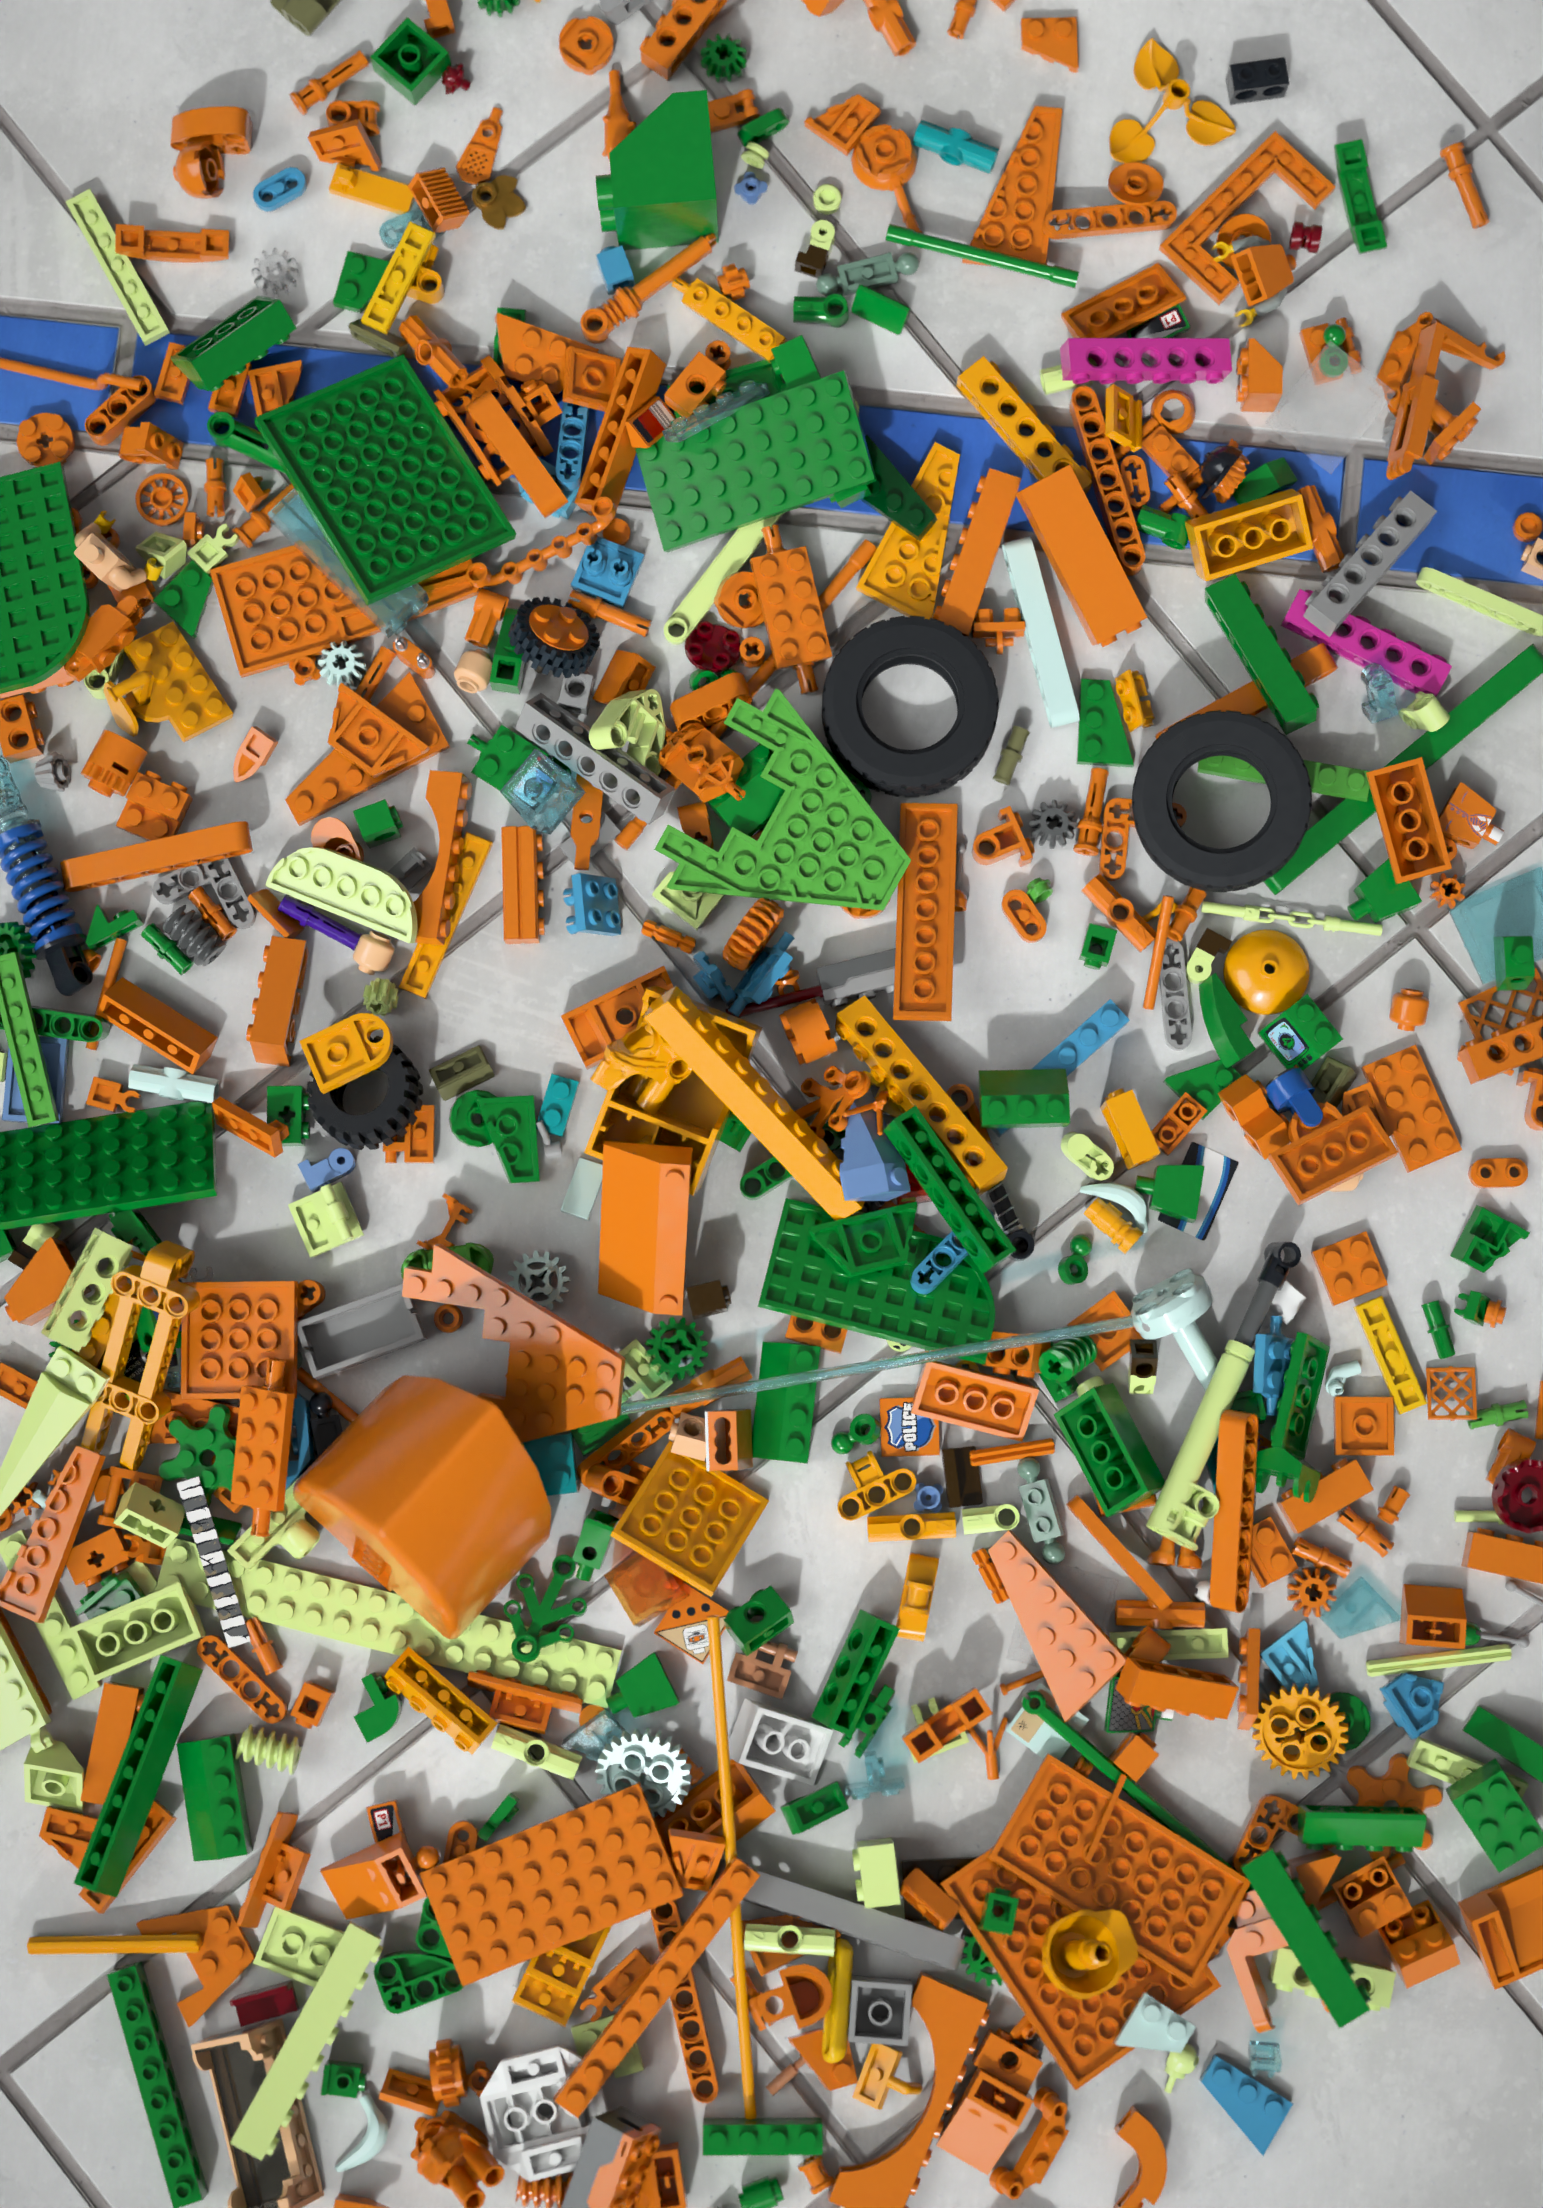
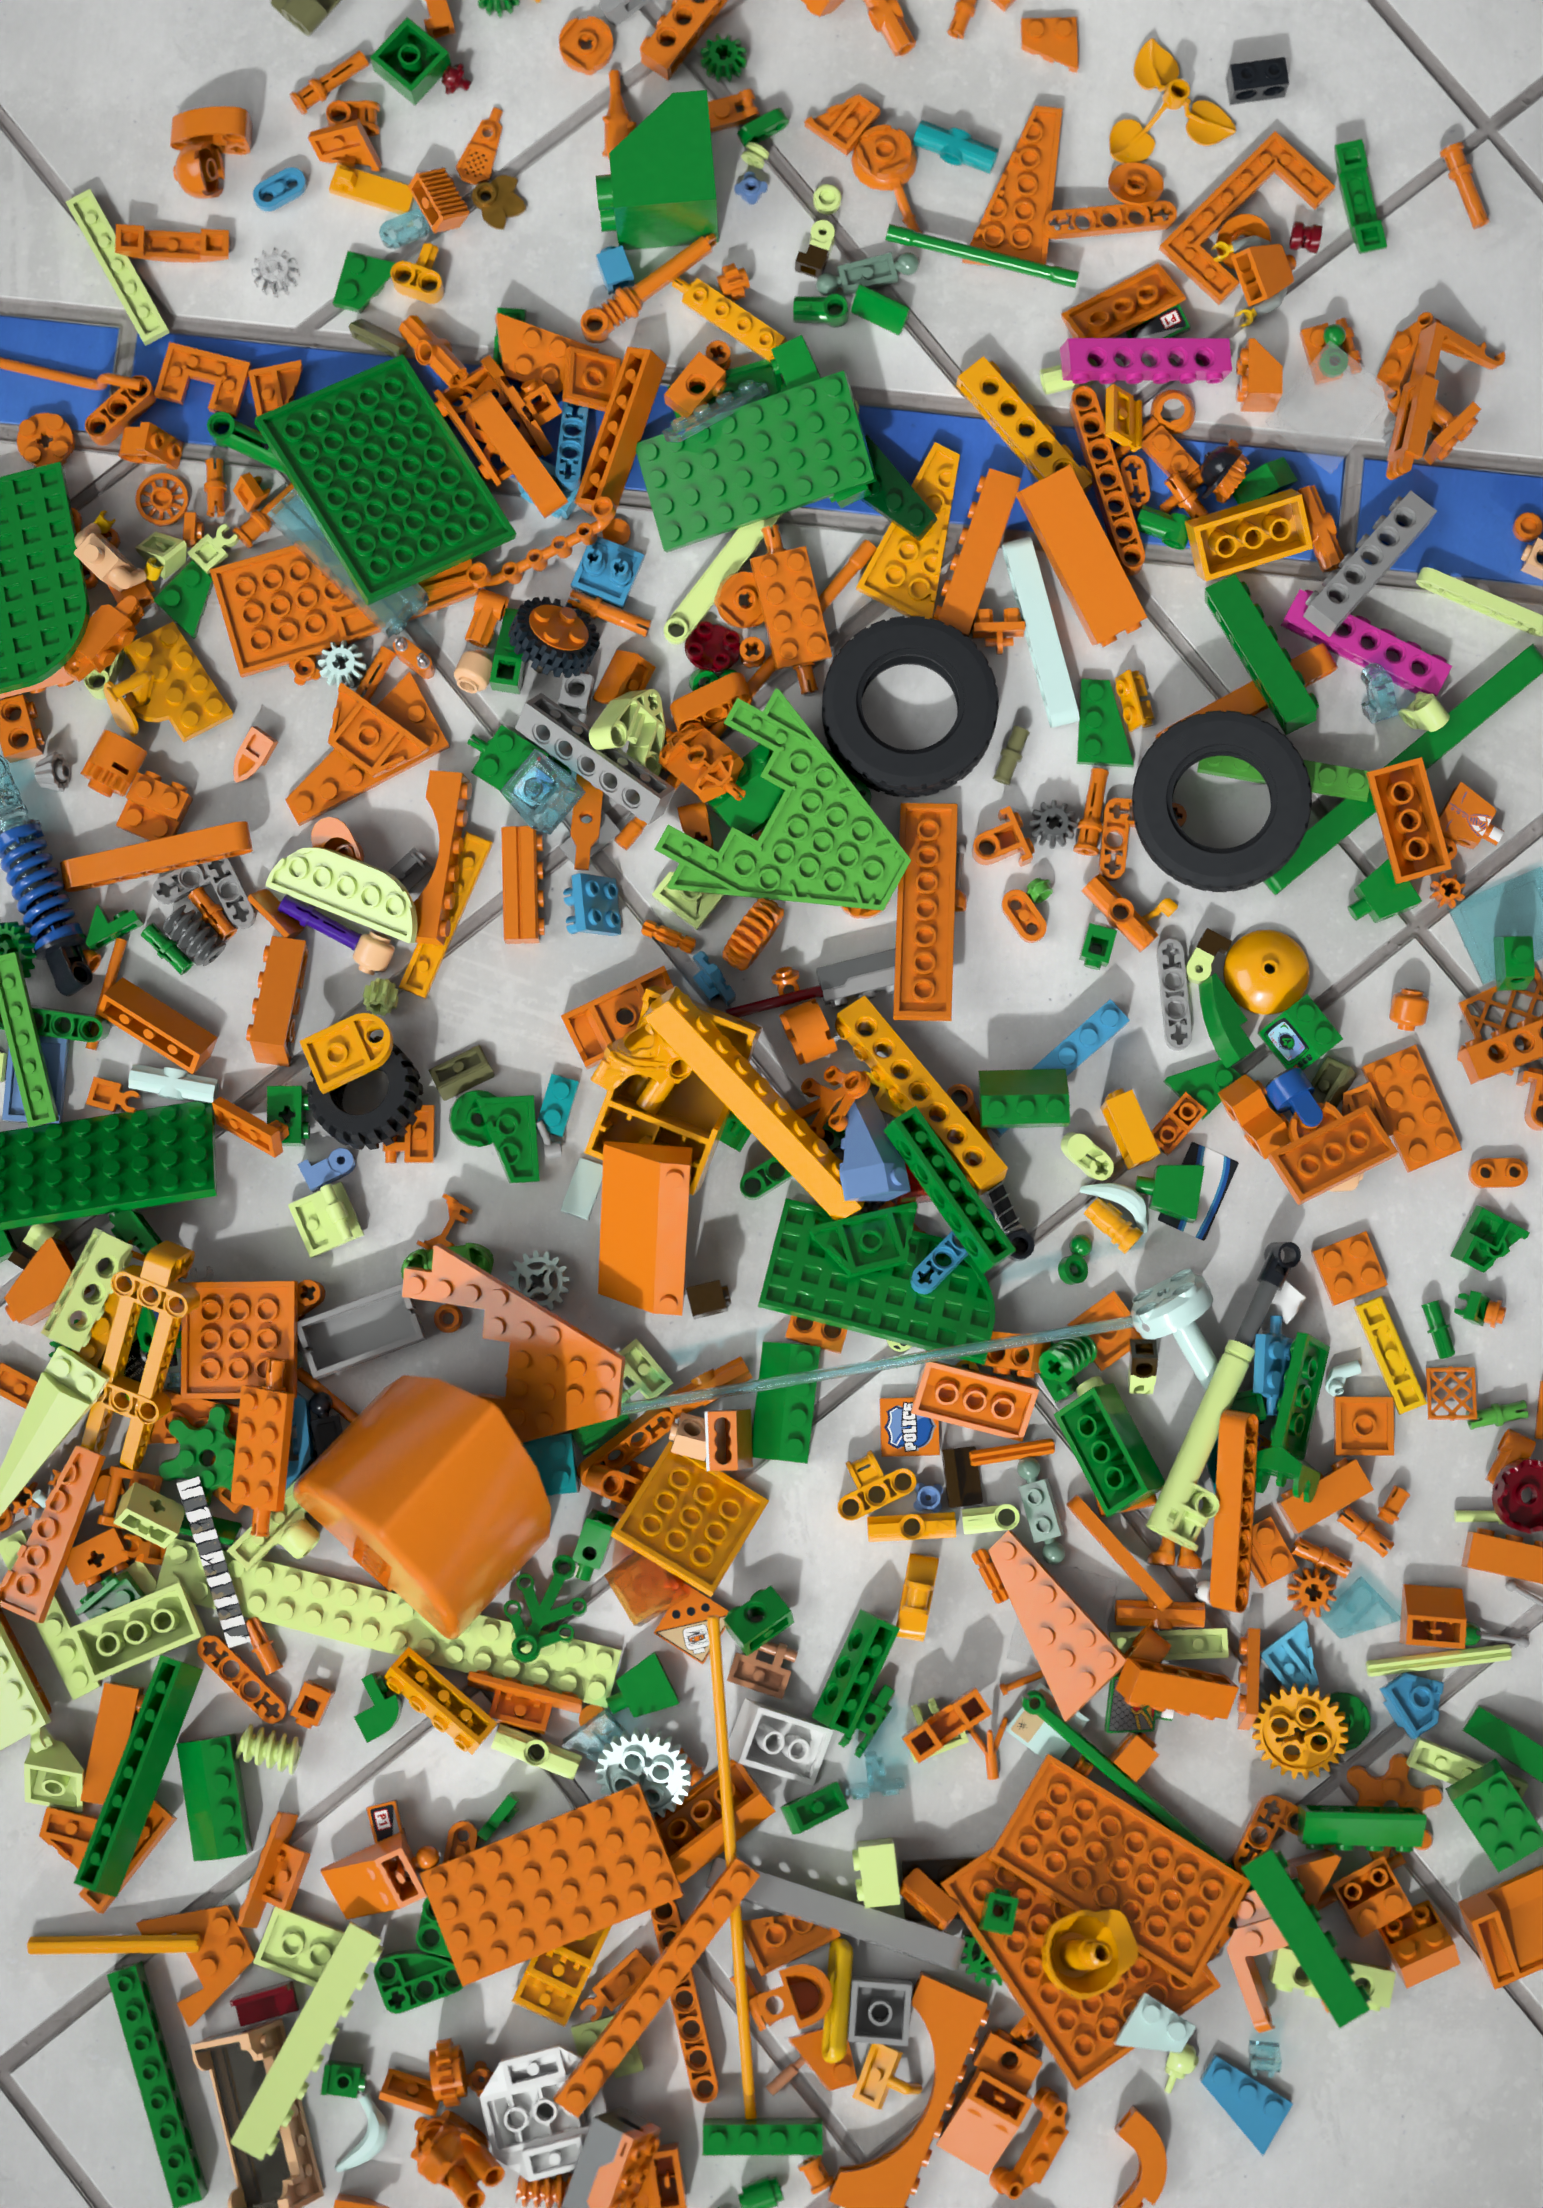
green slope [171,296,297,392] -> none
green brick [353,799,403,849] -> none
yellow plate [361,221,436,335] -> none
slope [625,396,677,448] -> none
green gear [645,1317,708,1381] -> none
orange wing [668,1828,726,1892] -> none
dark azure plate [728,932,795,1017] -> none
yellowish green piece [744,1923,836,1956] -> none
green plate [831,1414,881,1455] -> none
orange plant [843,1090,890,1136] -> none
orange piece [1085,1774,1127,1863] -> none
orange piece [1143,895,1174,1010] -> none
orange pin [1167,887,1207,942] -> none
yellowish green piece [1201,901,1383,936] -> none

